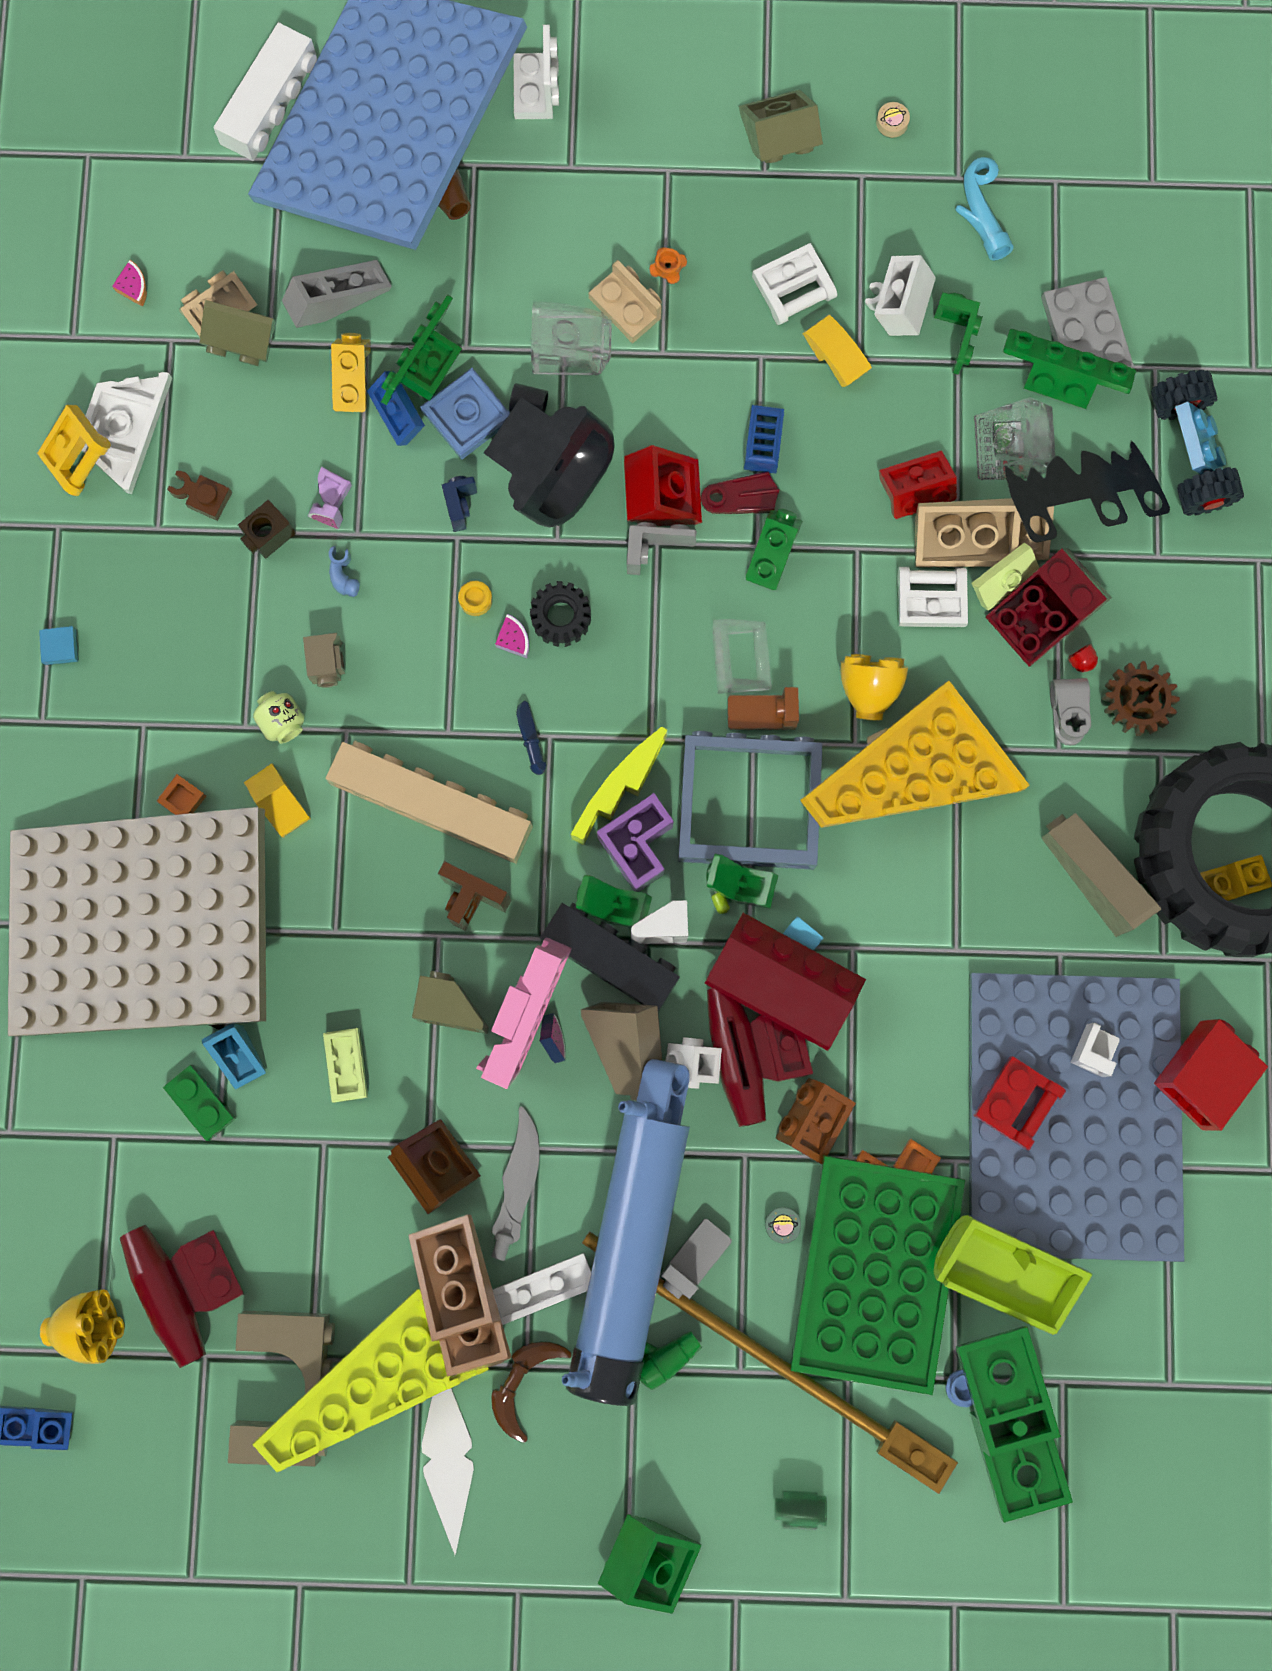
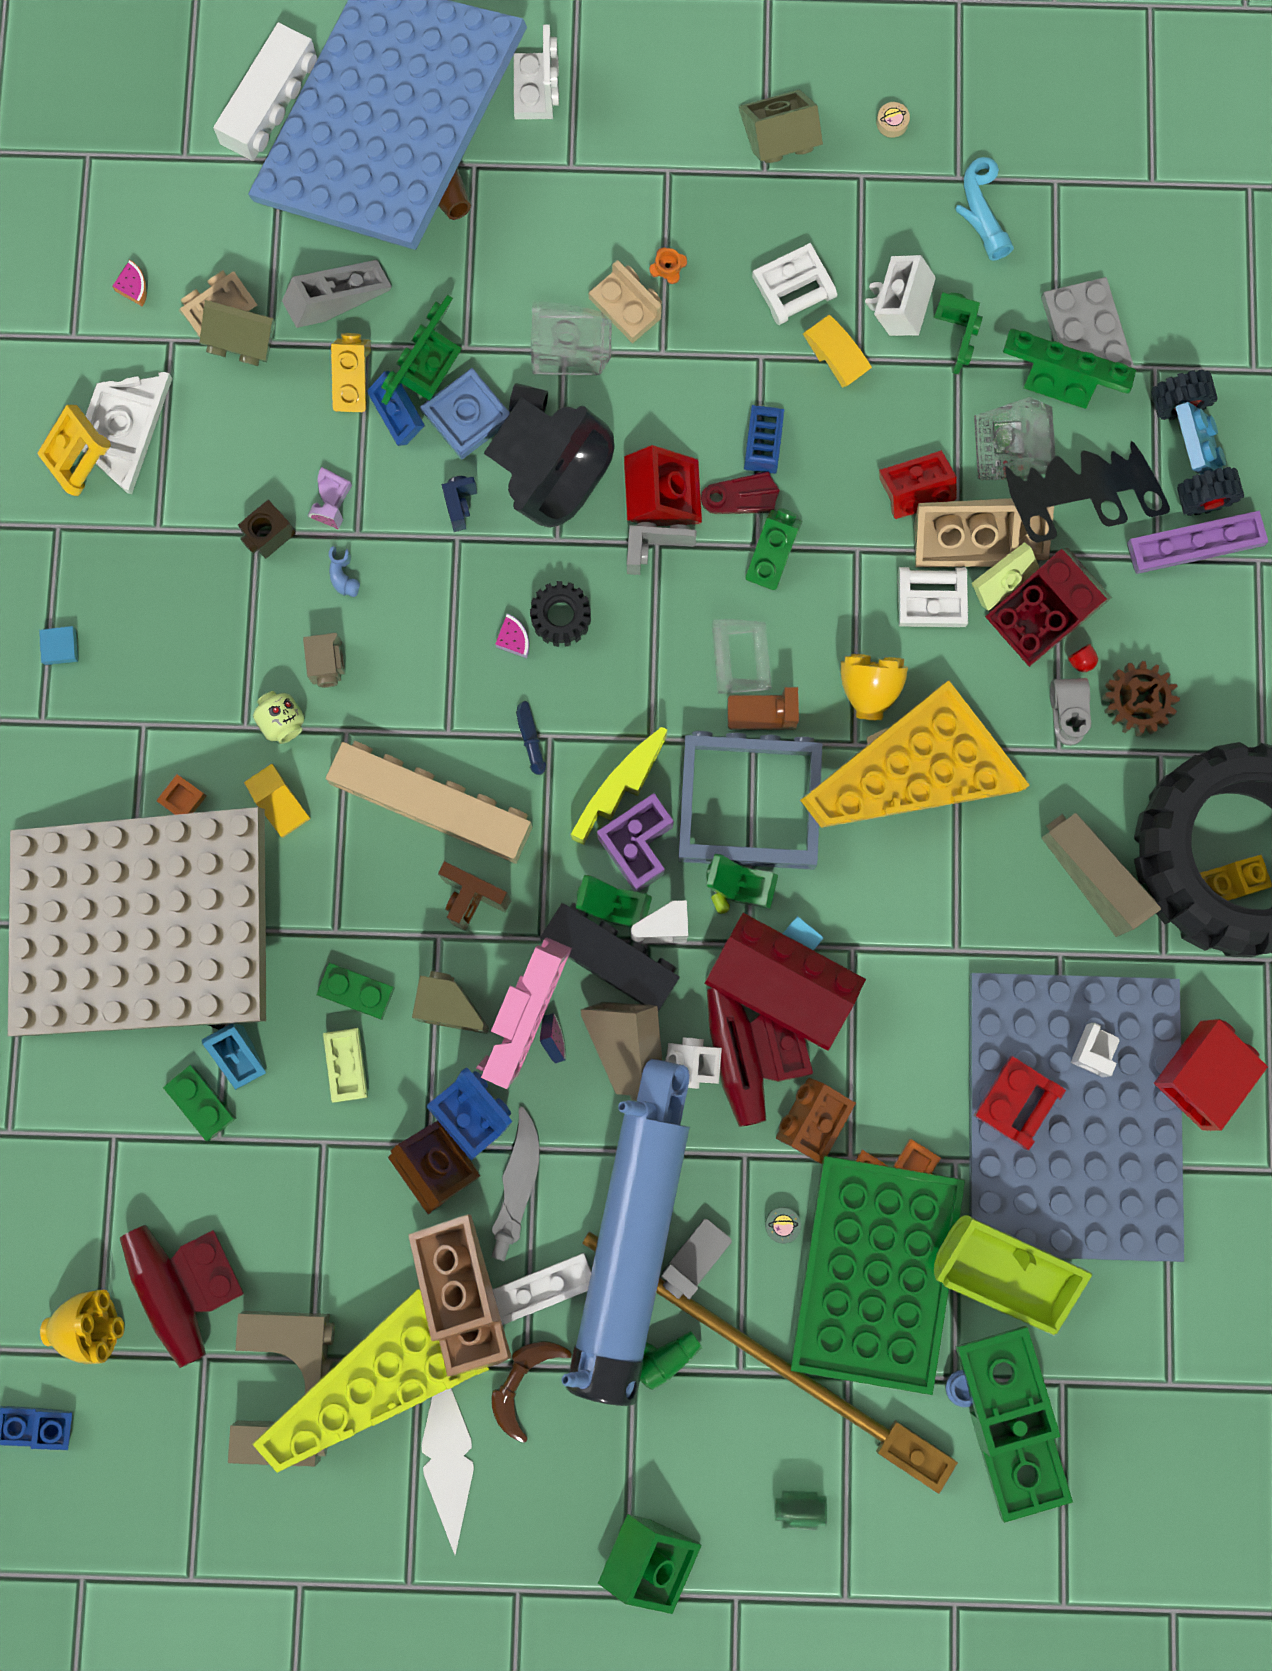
reddish brown plate [167,471,233,521] -> none
yellow tile [458,581,492,616] -> none
none -> green plate [316,963,395,1020]
none -> blue bracket [427,1067,512,1160]
none -> medium lavender plate [1127,510,1268,574]

